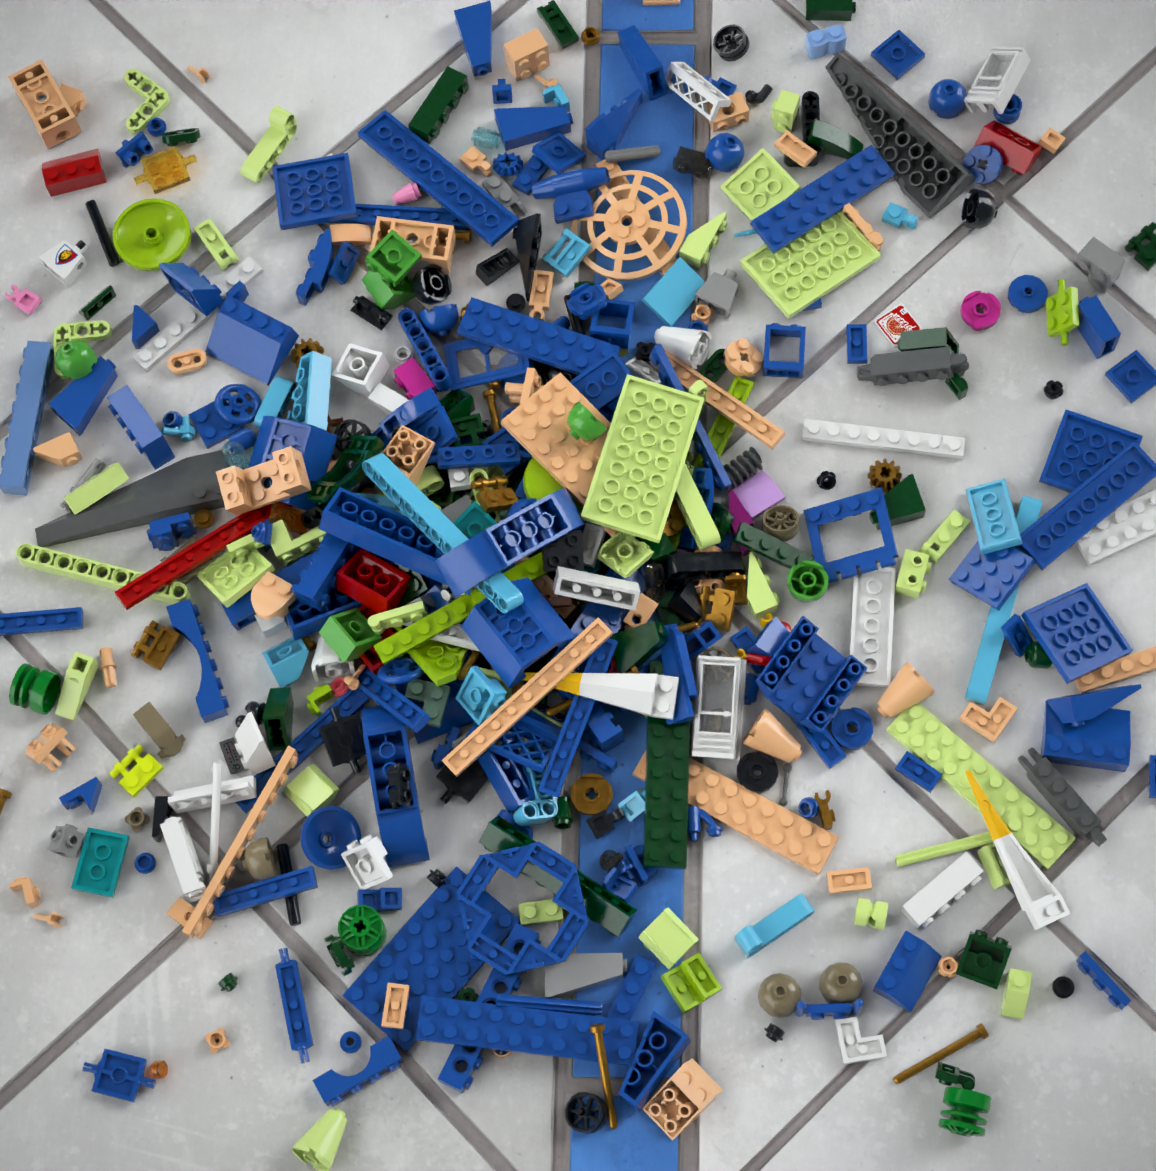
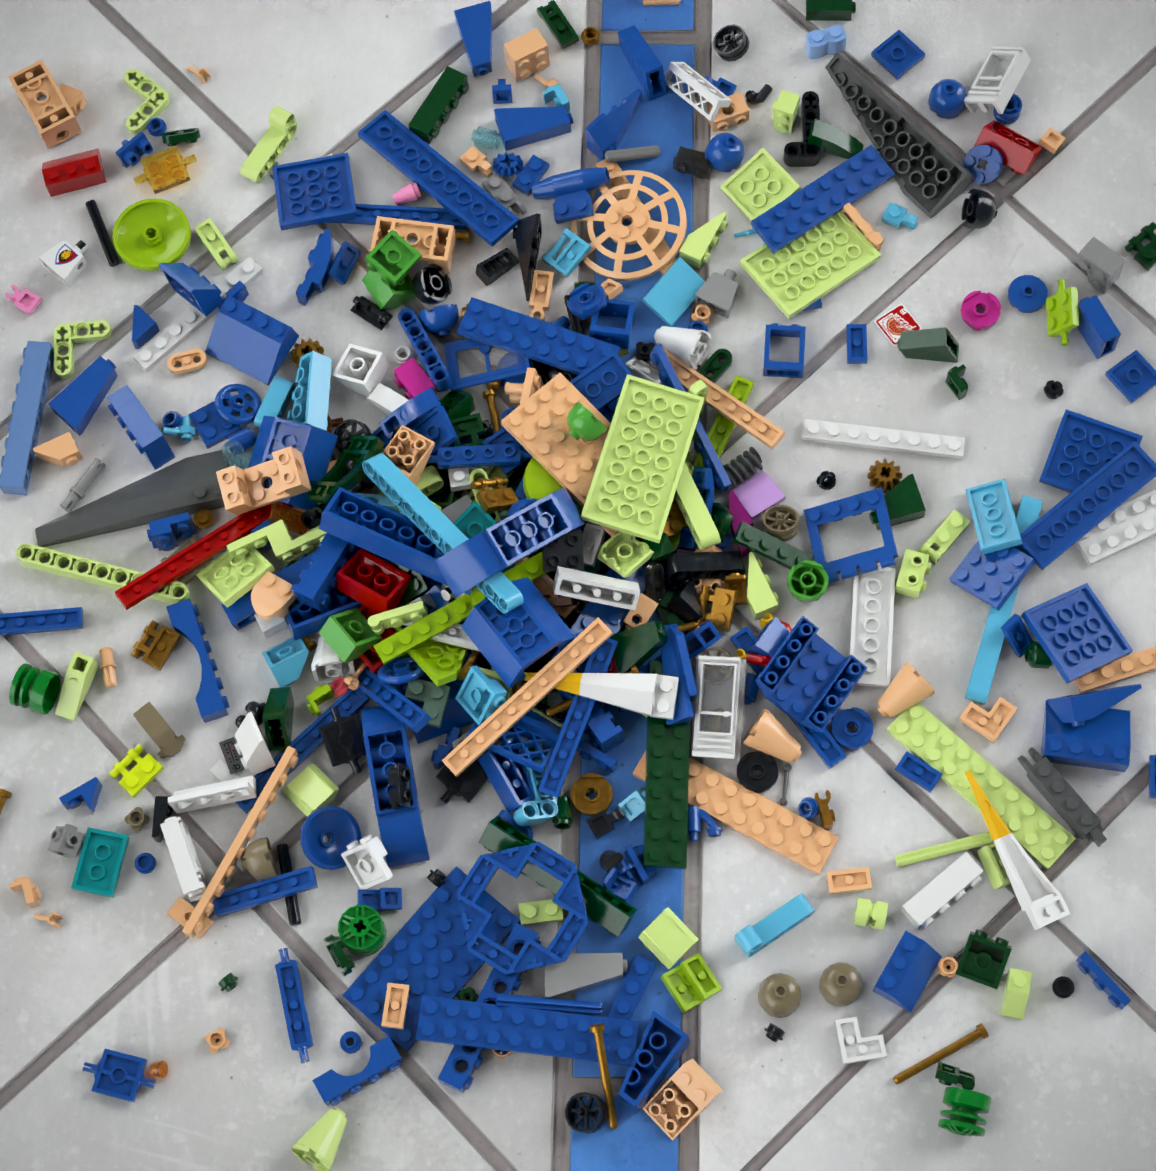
light nougat plate [24,722,76,772] -> none
bright green cylinder [56,340,97,380] -> none
yellowish green slope [64,462,129,514] -> none
dark green slope [79,285,116,320] -> none
white bar [207,762,222,885] -> none
blue plate [252,522,273,545] -> none
light nougat slope [330,224,372,247] -> none
black plate [506,294,526,313] -> none
blue plate [531,132,586,174] -> none
light nougat plate [723,338,764,378] -> none
light nougat plate [774,130,817,168] -> none
blue plate [795,999,863,1020] -> none
dark grey hinge [857,347,969,386] -> none

